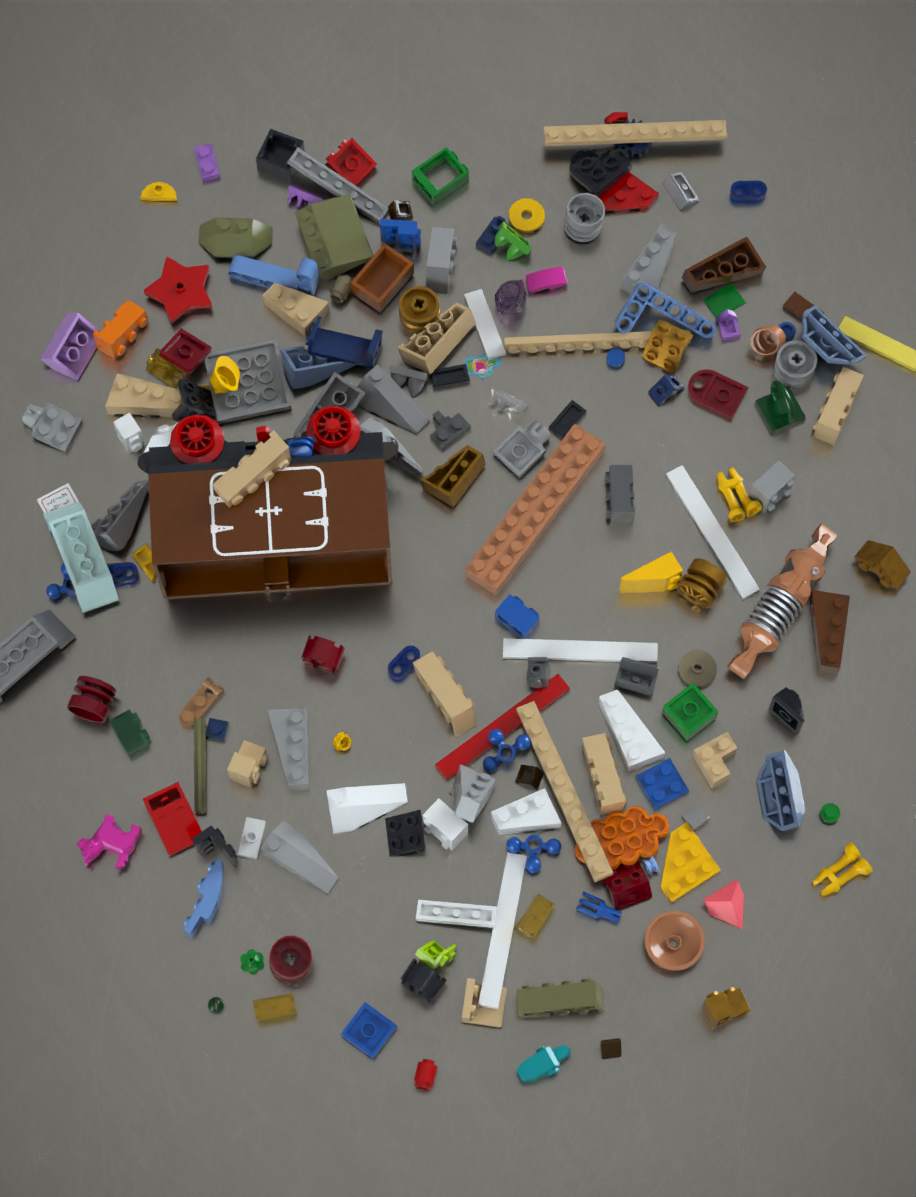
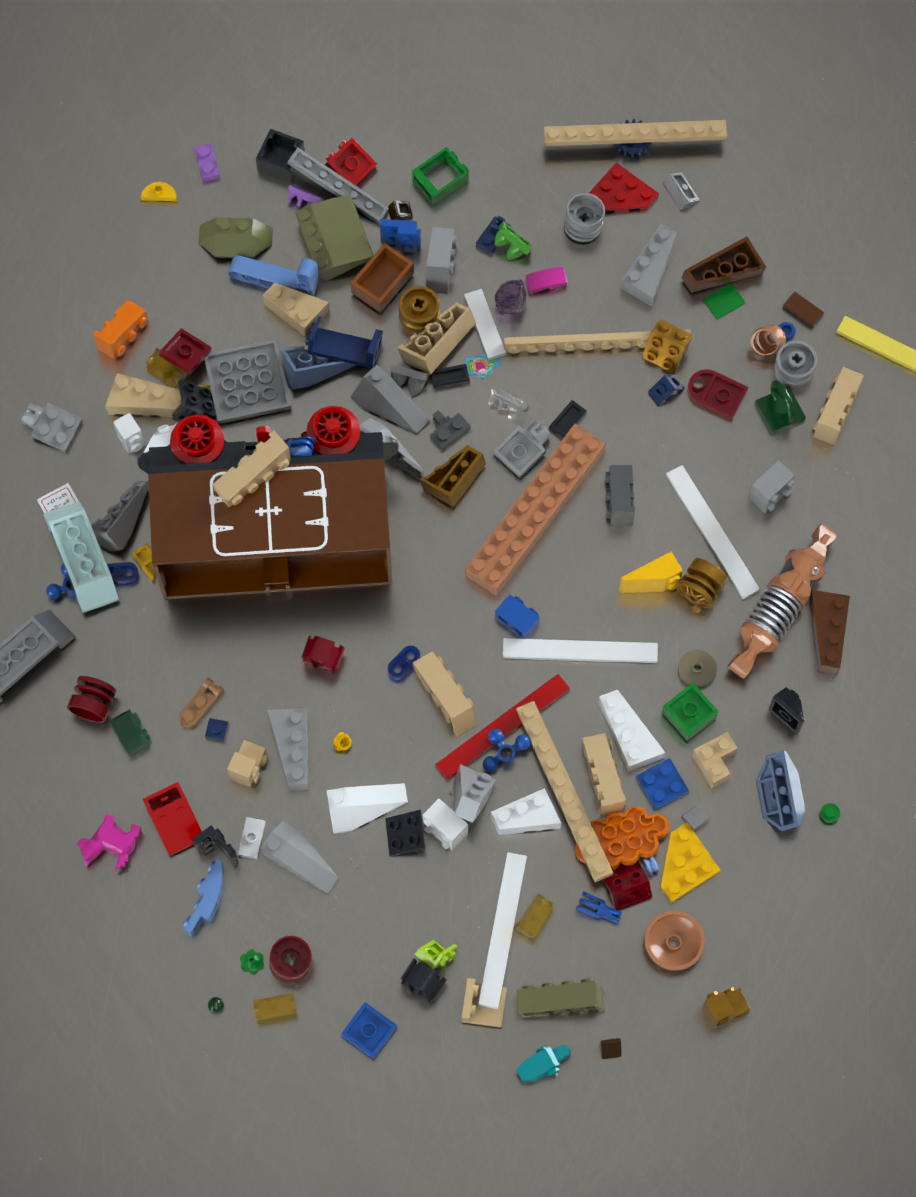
lavender slope [40,313,100,380] -> none
red plate [144,257,212,323] -> none
olive axle [194,718,206,814] -> none
yellow piece [210,356,240,394] -> none
light grey wedge [293,372,365,438] -> none
dark tan brick [330,274,353,303] -> none
red brick [414,1059,438,1091] -> none
white plate [416,900,498,928] -> none
blue piece [506,835,561,873] -> none
yellow tile [509,198,545,234] -> none
dark brown slope [515,764,544,790] -> none
dark grey brick [527,657,551,688] -> none
black plate [569,148,632,197] -> none
red arm [604,112,628,124] -> none
blue tile [606,348,625,368] -> none
dark grey bracket [614,657,659,696] -> none
medium blue beam [615,282,716,338] -> none
coral slope [703,879,744,929] -> none
medium lavender tile [715,309,741,341] -> none
yellow piece [716,467,763,522] -> none
clear blue plate [730,181,767,201] -> none
sand blue wedge [802,305,867,365] -> none
yellow piece [812,842,873,897] -> none
pearl gold brick [854,540,911,589] -> none

